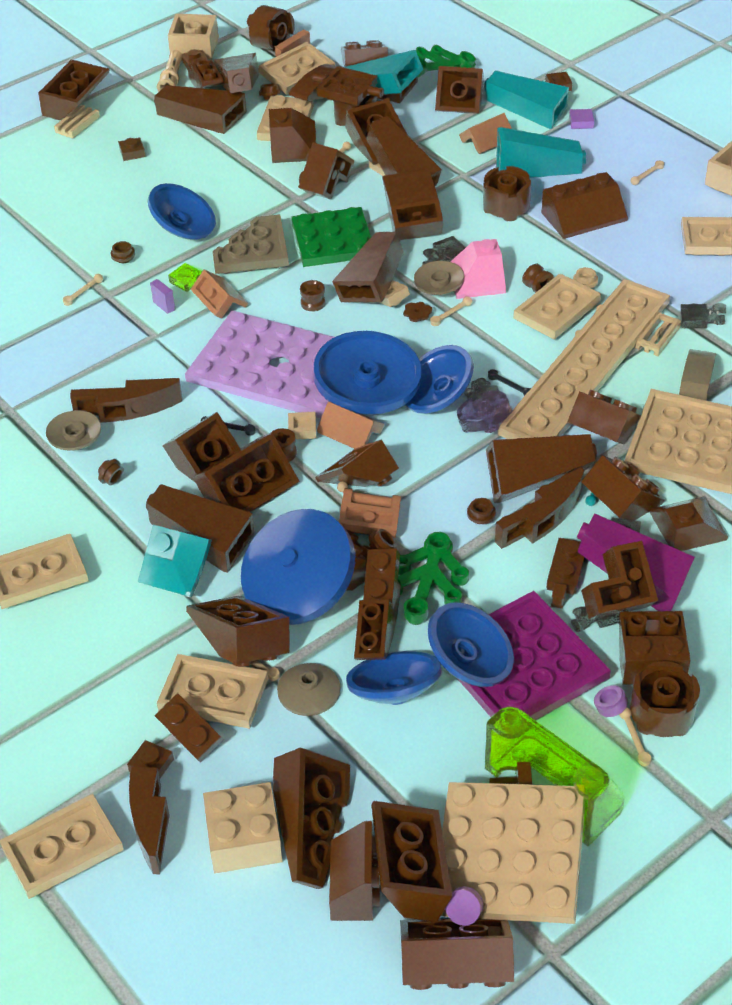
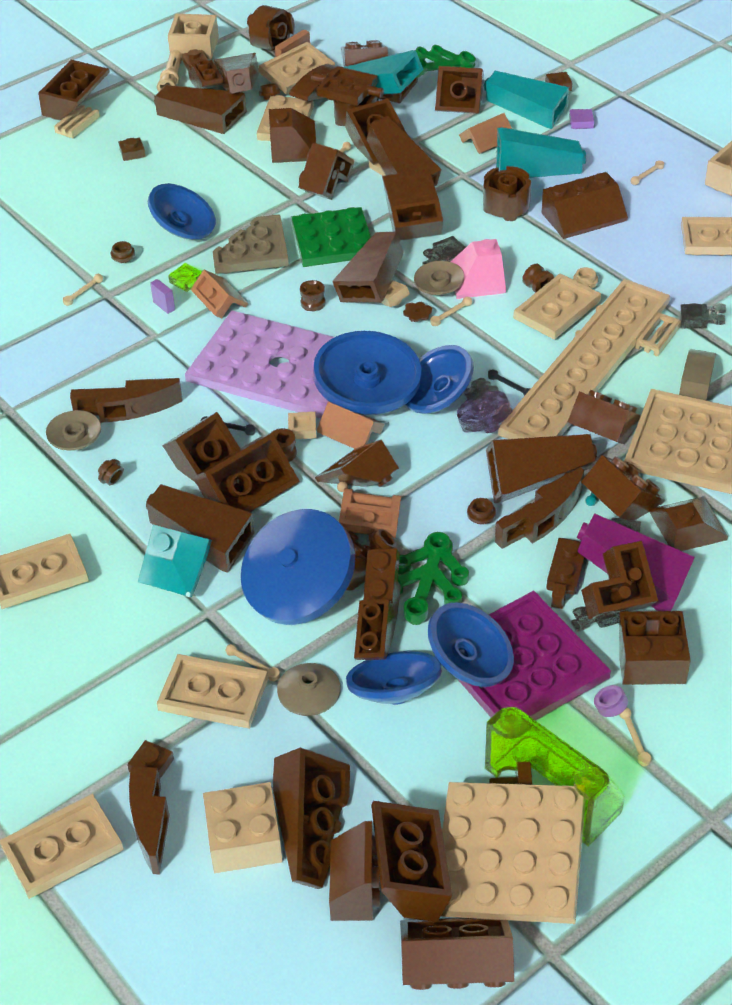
reddish brown plate [154,693,224,763] -> none
reddish brown slope [186,596,290,667] -> none
medium lavender tile [445,886,483,926] -> none
reddish brown brick [630,661,700,737] -> none

